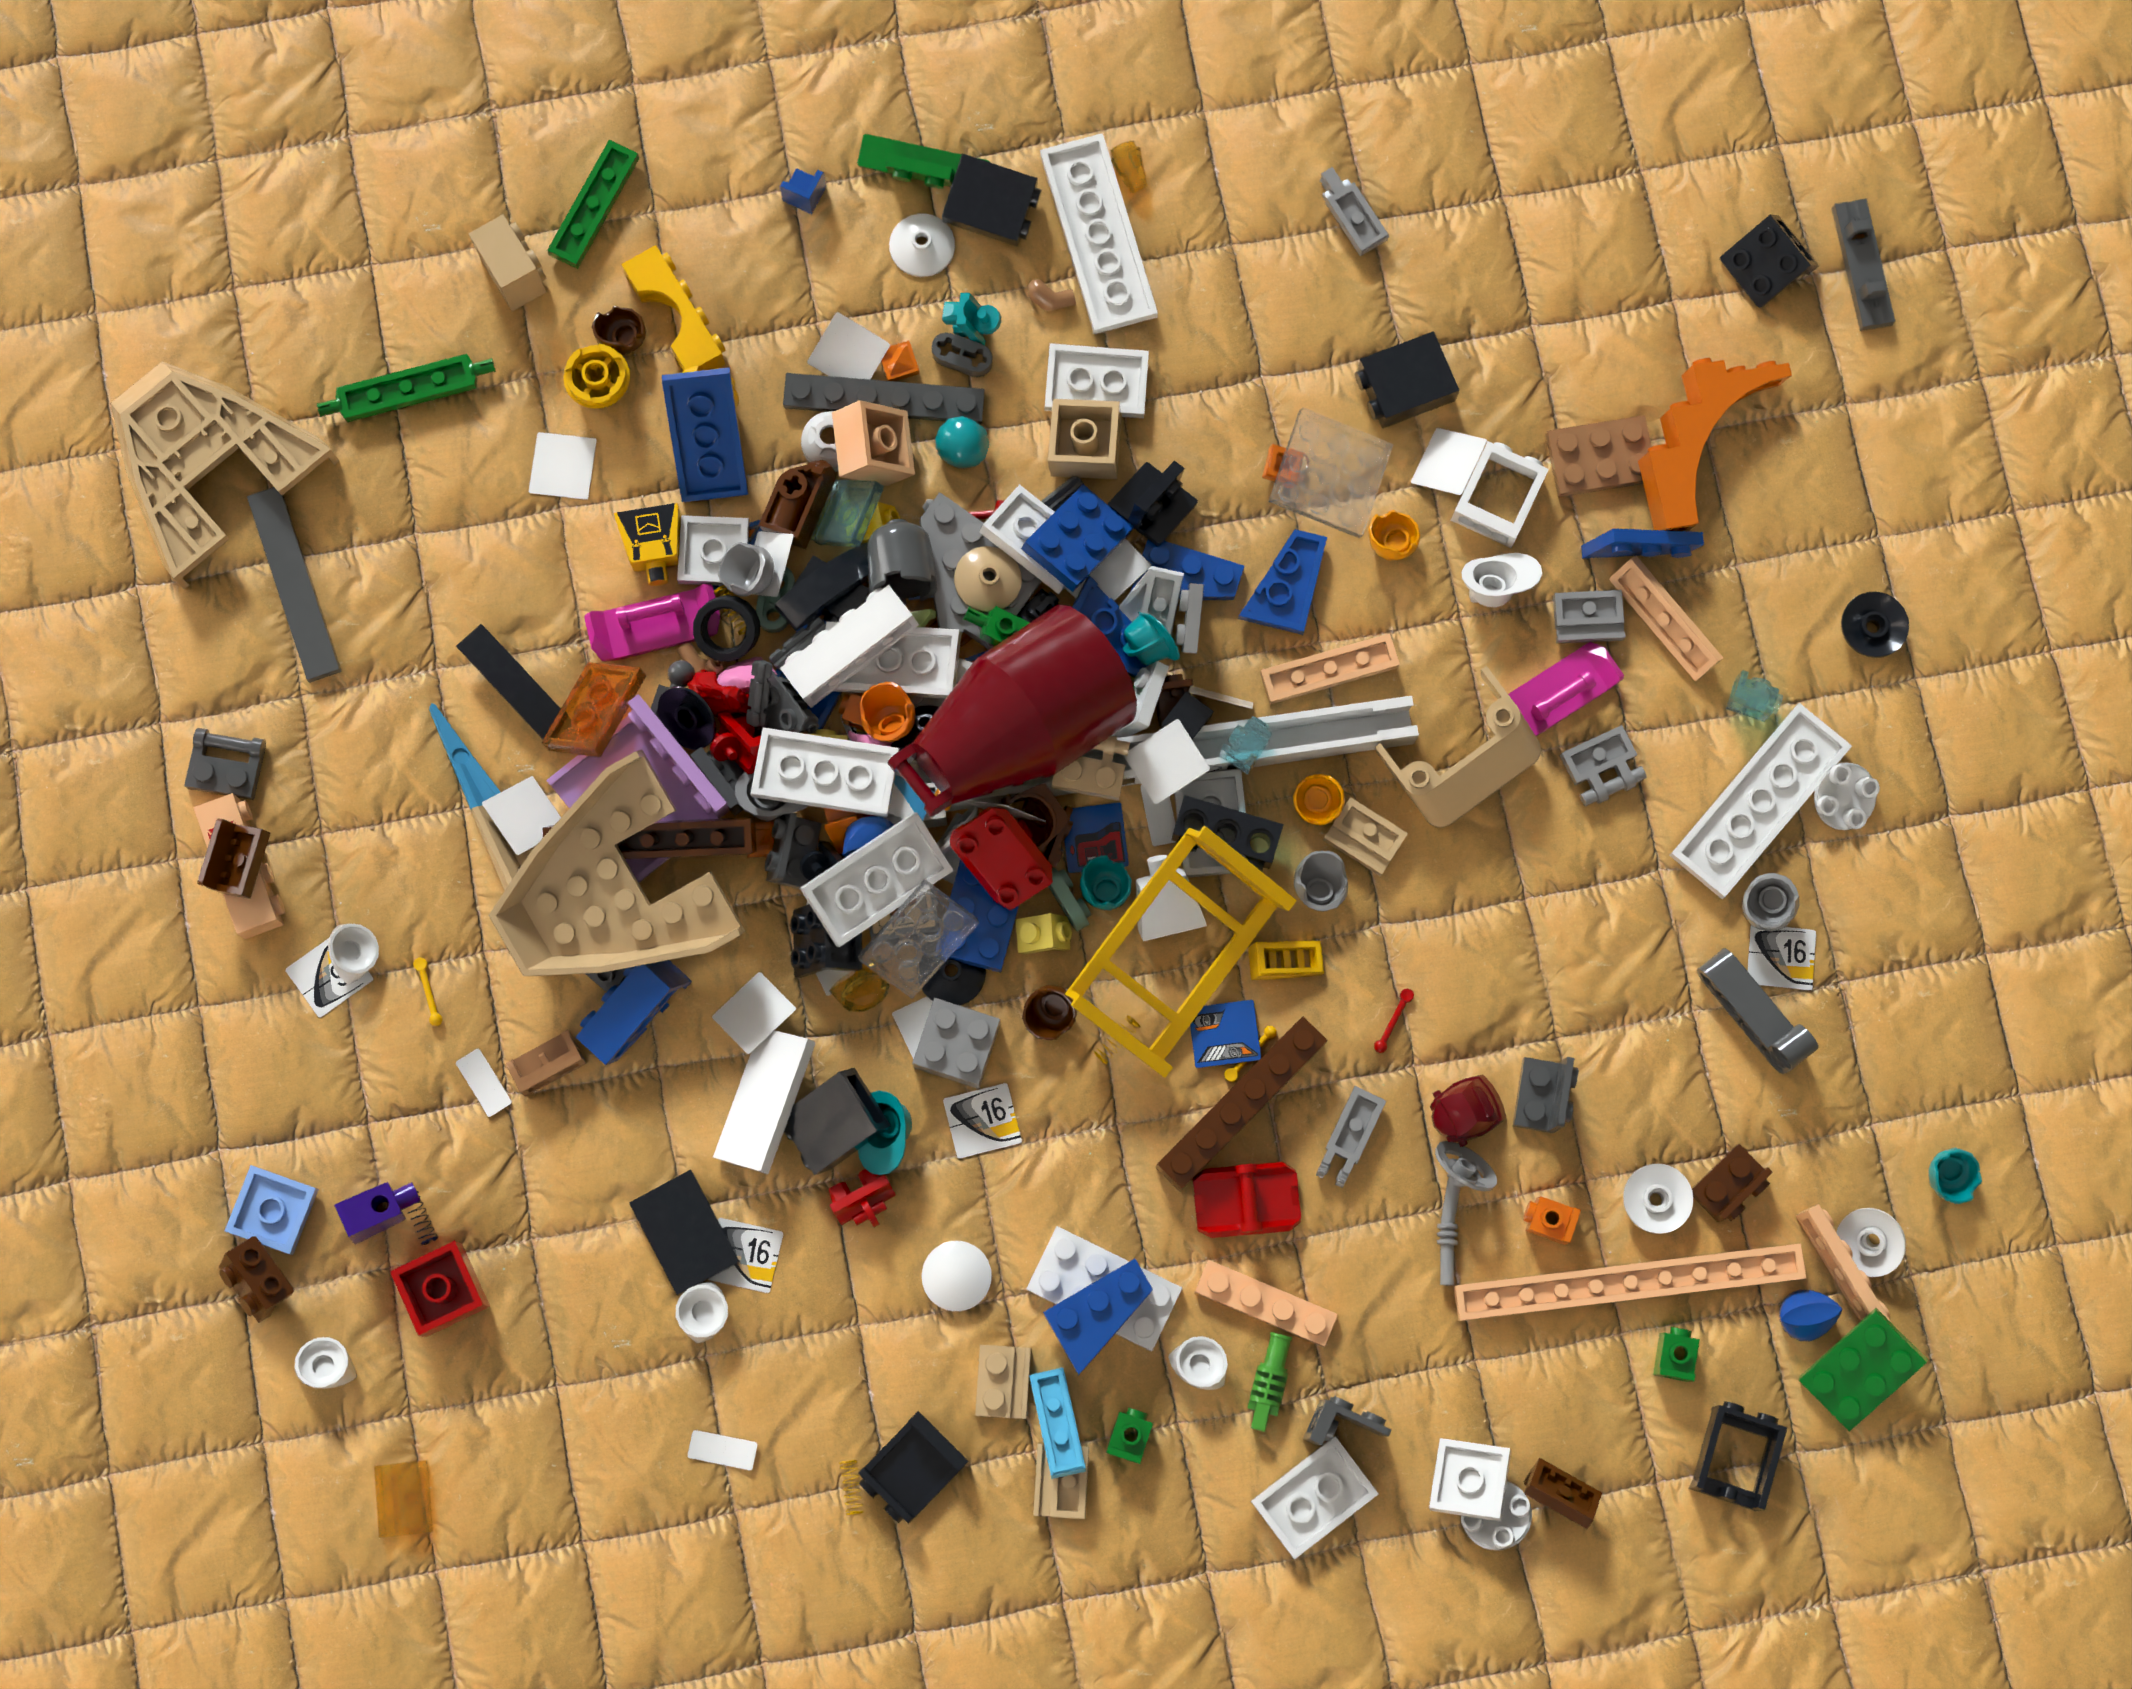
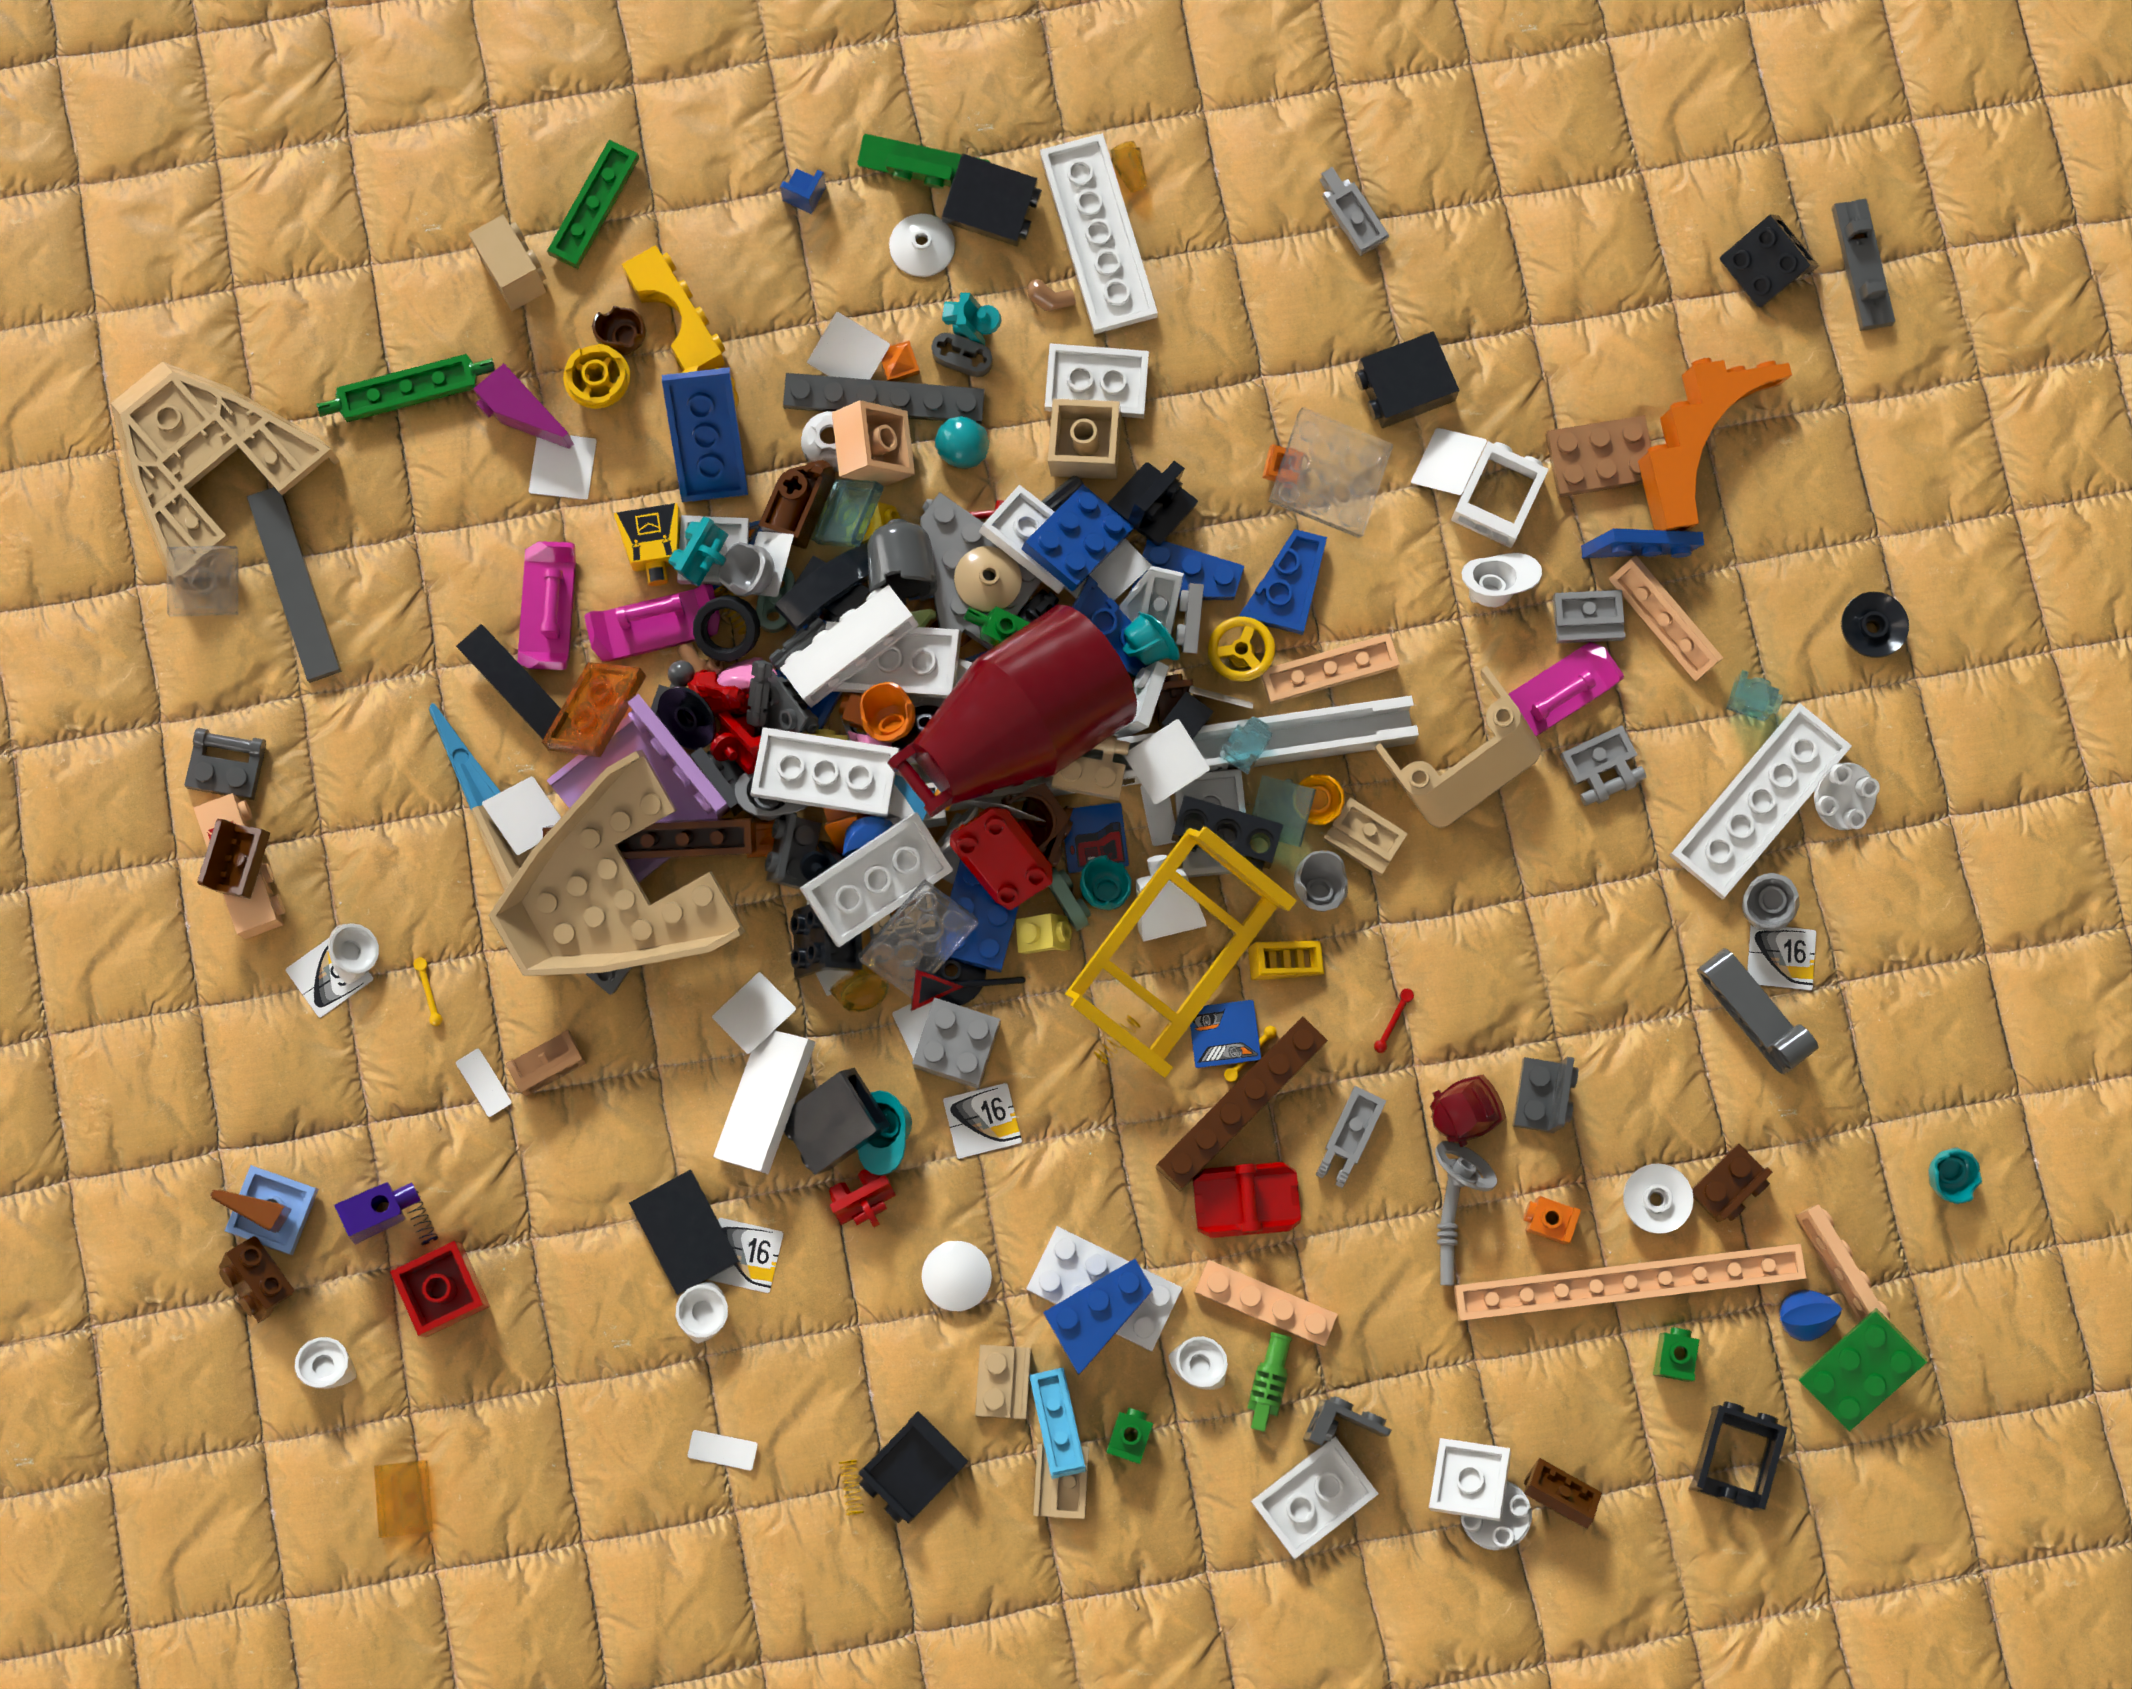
blue wedge [576,960,692,1065] -> none
reddish brown hair [1022,985,1077,1041] -> none
light orange hair [1368,510,1421,561] -> none
white dish [1836,1208,1906,1277] -> none
none -> clear plate [167,546,238,617]
none -> dark orange slope [210,1190,292,1233]
none -> magenta slope [473,363,574,448]
none -> dark pink piece [517,541,576,670]
none -> teal hips [668,516,729,586]
none -> black piece [911,967,1026,1011]
none -> yellow piece [1208,616,1275,682]
none -> clear light blue piece [1252,775,1316,847]

